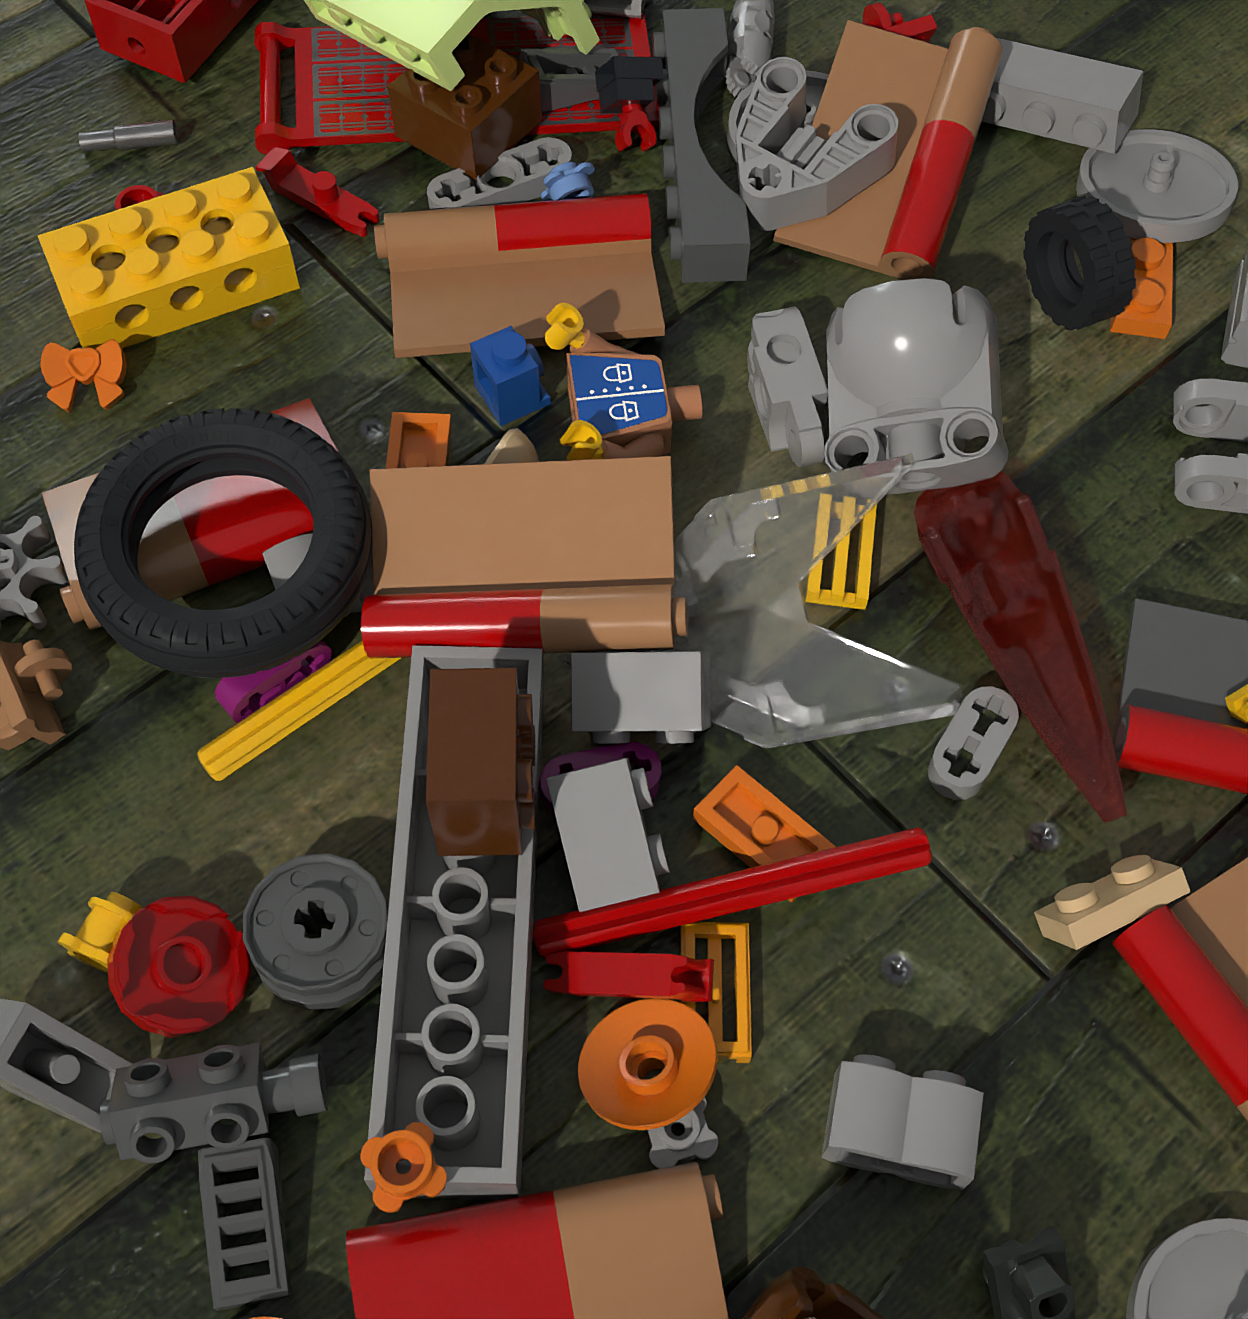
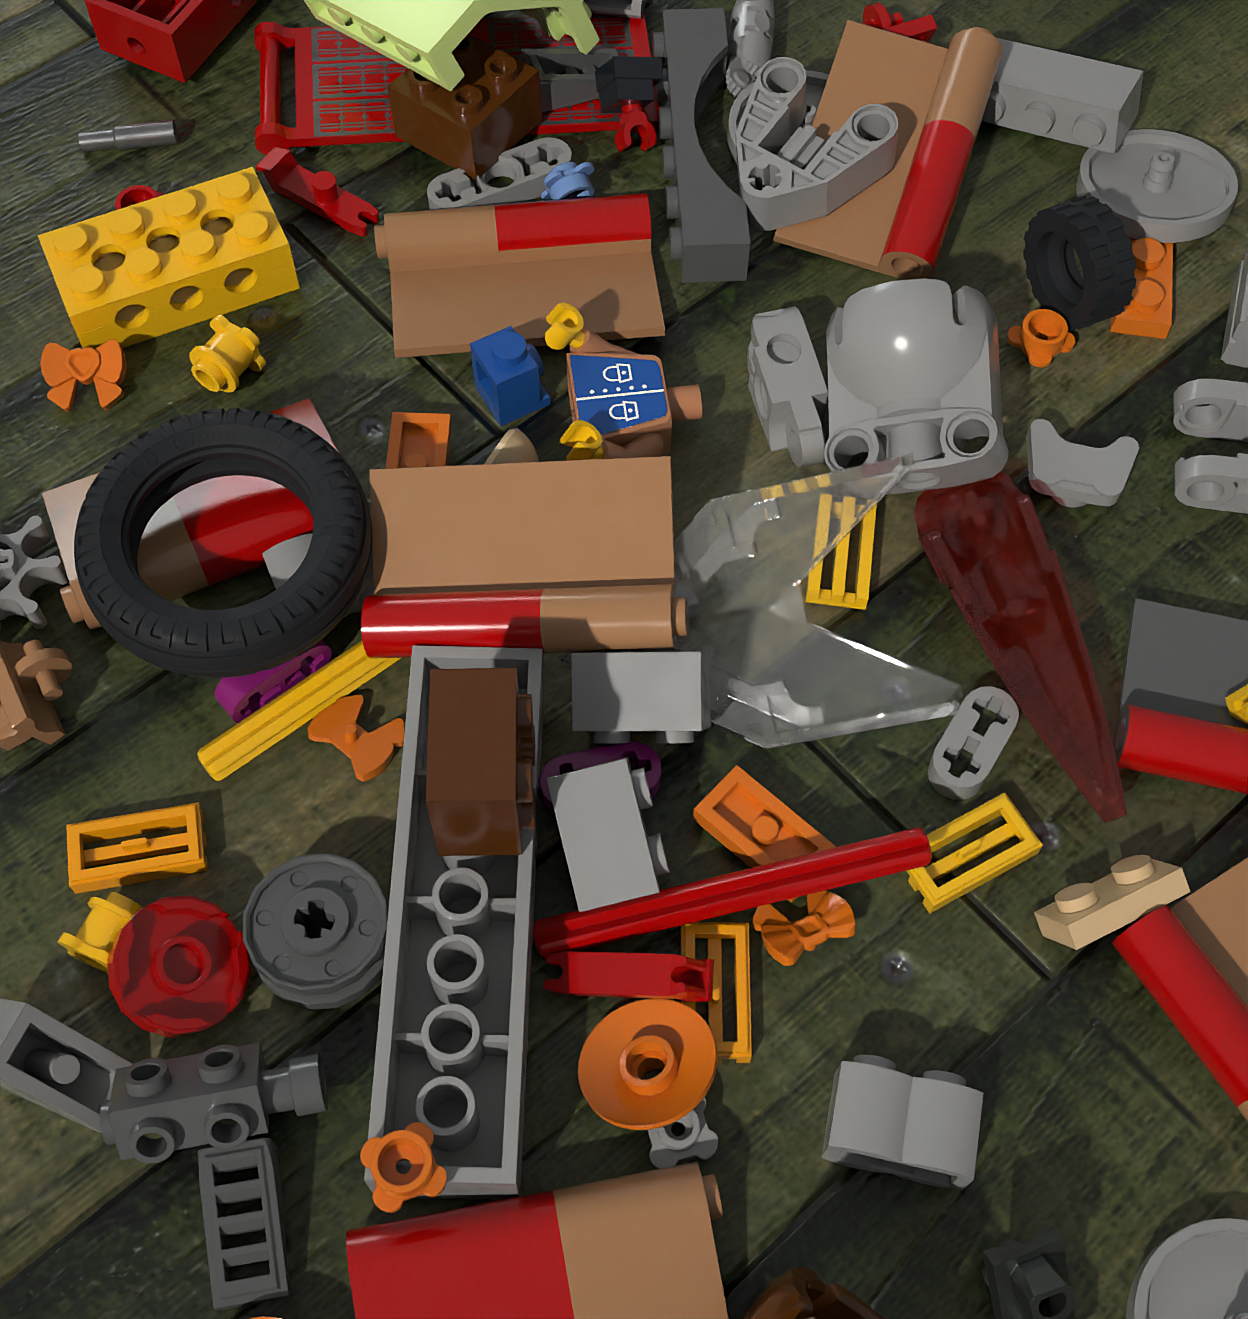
none -> light orange tile [66,802,209,894]
none -> yellow brick [189,315,266,392]
none -> orange piece [308,695,405,782]
none -> orange piece [753,891,856,966]
none -> yellow tile [907,793,1043,914]
none -> orange plate [1007,309,1075,368]
none -> light grey piece [1026,419,1139,508]

